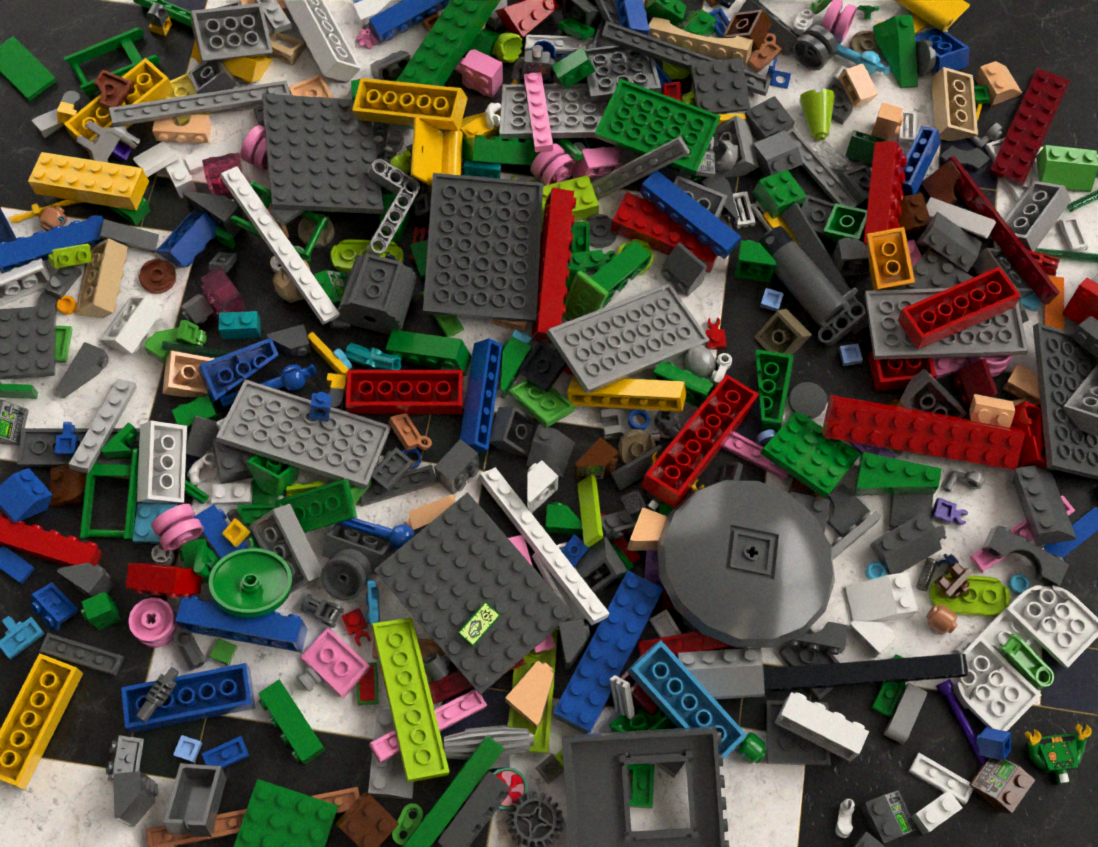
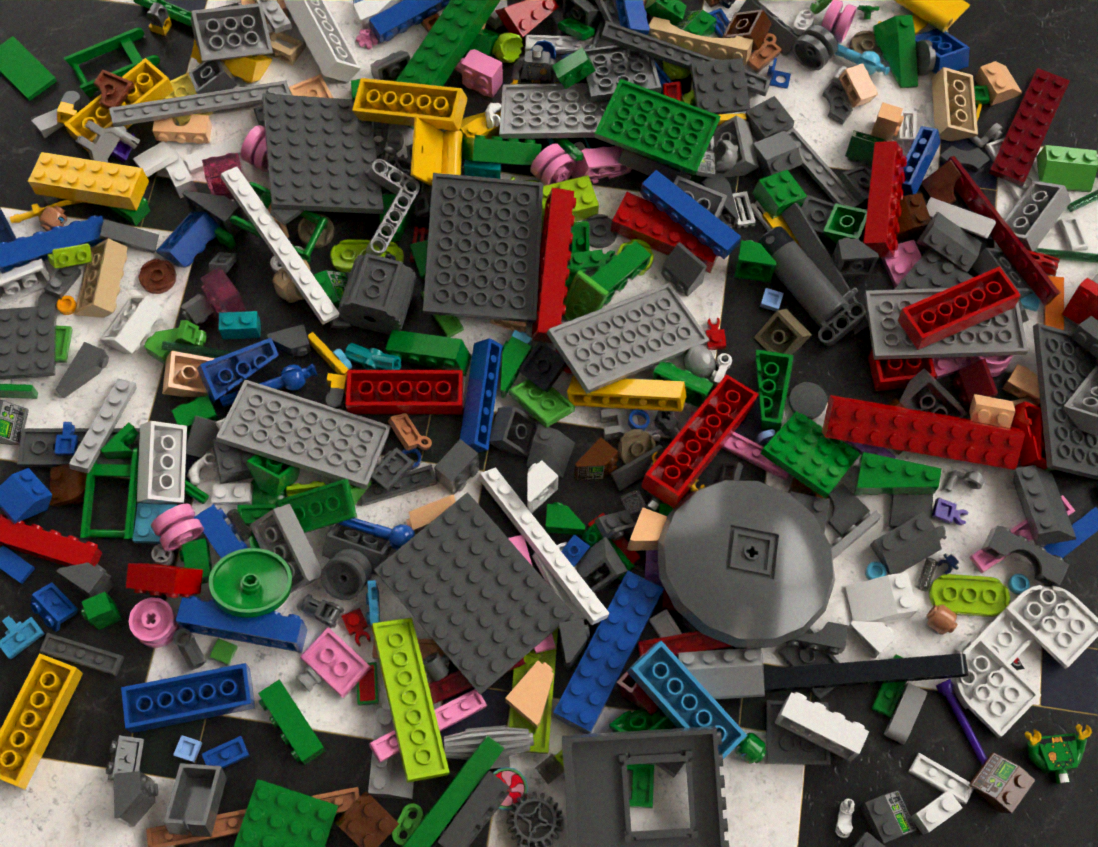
dark grey hinge [136,667,179,722] -> none
green plate [194,543,220,583] -> none
yellow tile [222,518,250,547] -> none
blue brick [309,392,332,422] -> none
lime piece [389,151,411,174] -> none
tile [458,602,501,647] -> none
bright pink plate [524,72,553,152] -> none
lime tile [577,474,603,547] -> none
light grey plate [591,136,690,199] -> none
white tile [610,675,635,719] -> none
lime cone [799,89,835,141] -> none
clear bracket [813,141,851,176] -> none
light blue plate [839,344,863,366] -> none
light orange slope [866,227,915,291] -> none
reddish brown hips [934,562,973,598] -> none
blue brick [976,727,1011,761] -> none
bright green piece [998,634,1054,690] -> none

